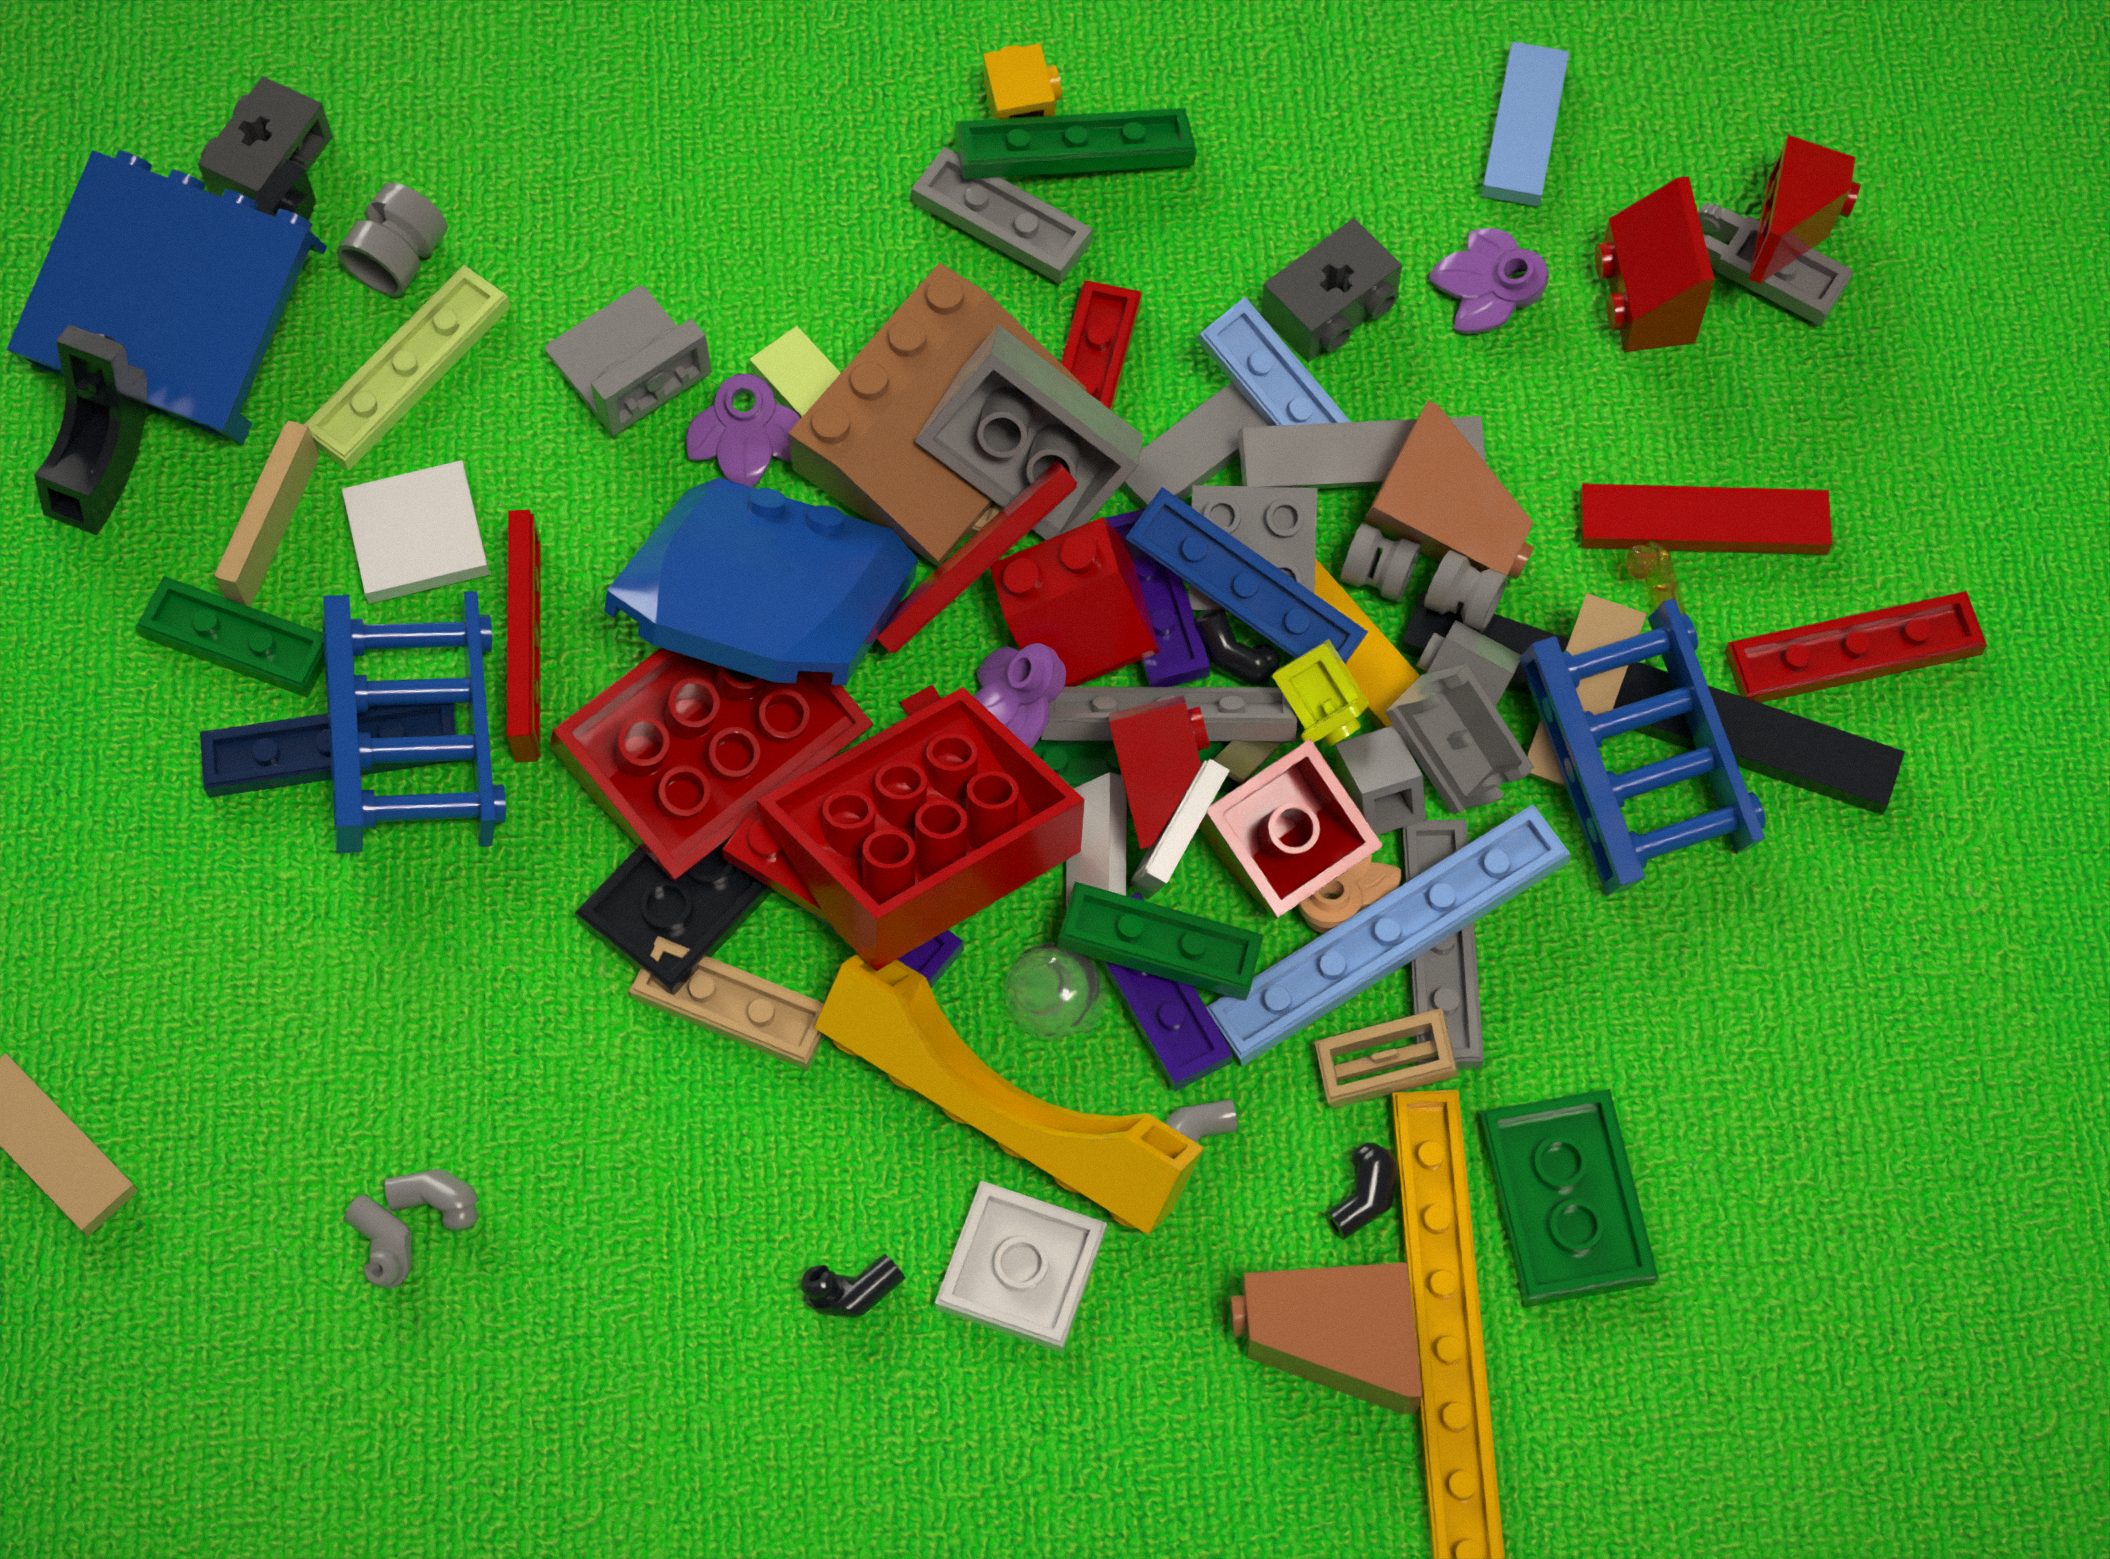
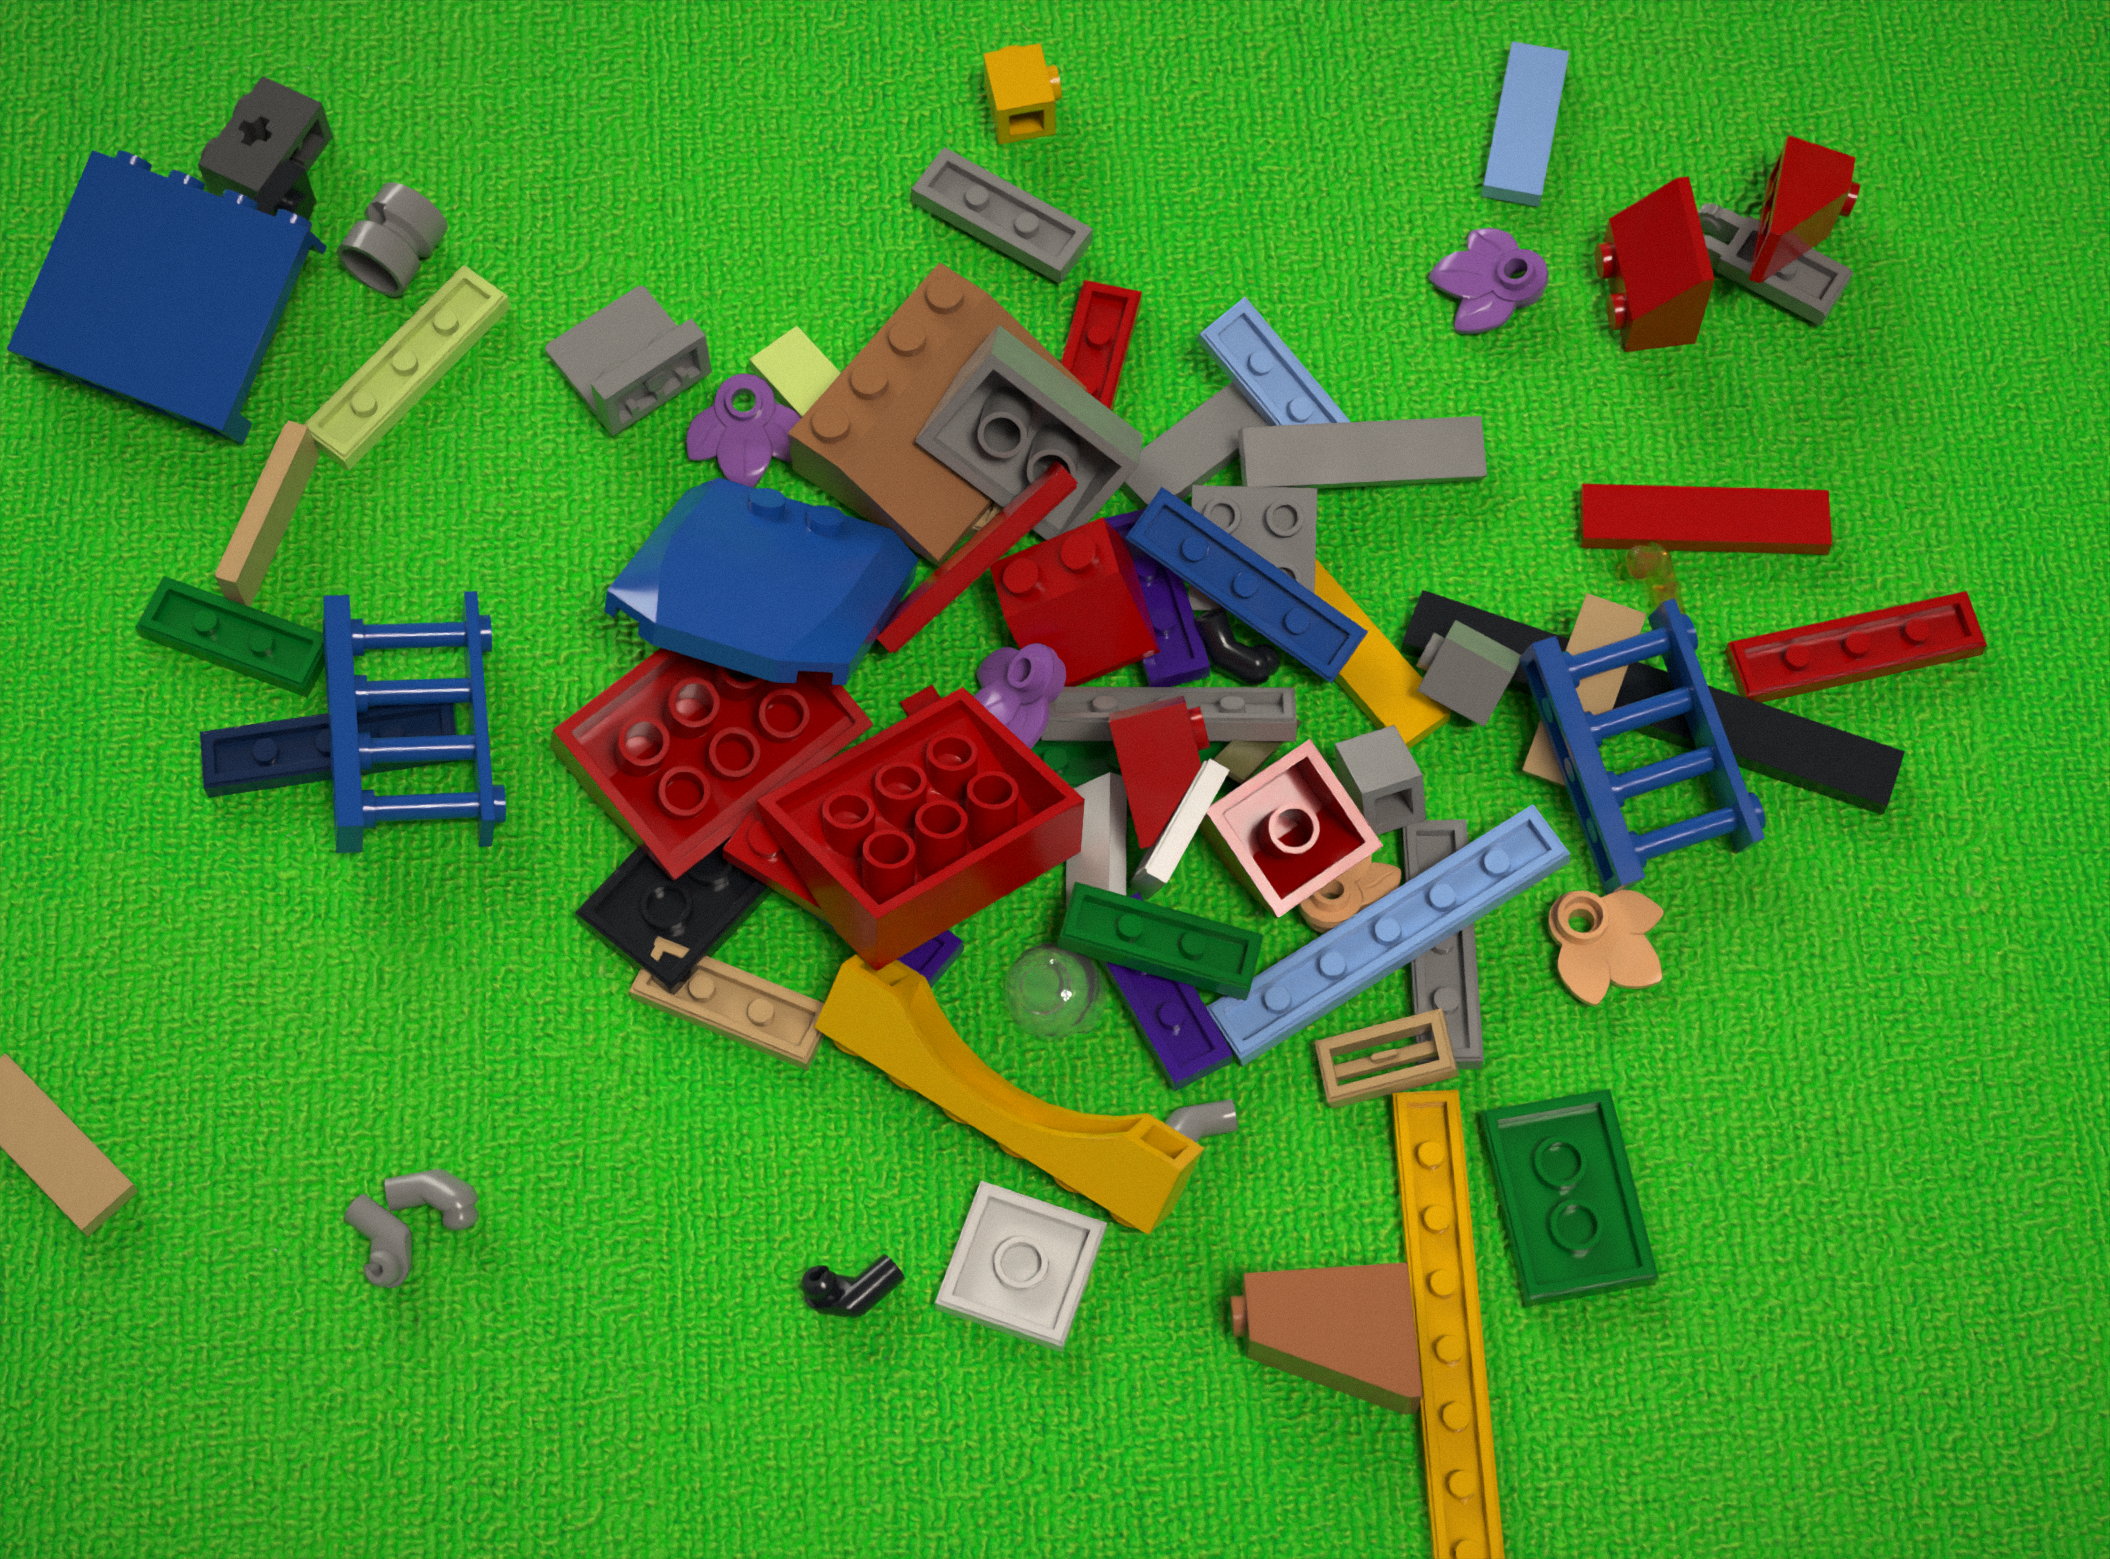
arch [34,324,147,535] -> none
white tile [342,460,490,604] -> none
red tile [507,509,541,763] -> none
green tile [954,108,1197,179] -> none
dark grey brick [1261,218,1402,363] -> none
neon yellow bracket [1272,639,1369,746] -> none
black arm [1325,1143,1398,1240] -> none
light grey wheel [1340,523,1421,603] -> none
nougat slope [1363,400,1534,579] -> none
light grey hinge [1385,664,1534,814] -> none
light grey wheel [1424,550,1508,633] -> none
none -> light nougat plate [1548,890,1664,1006]

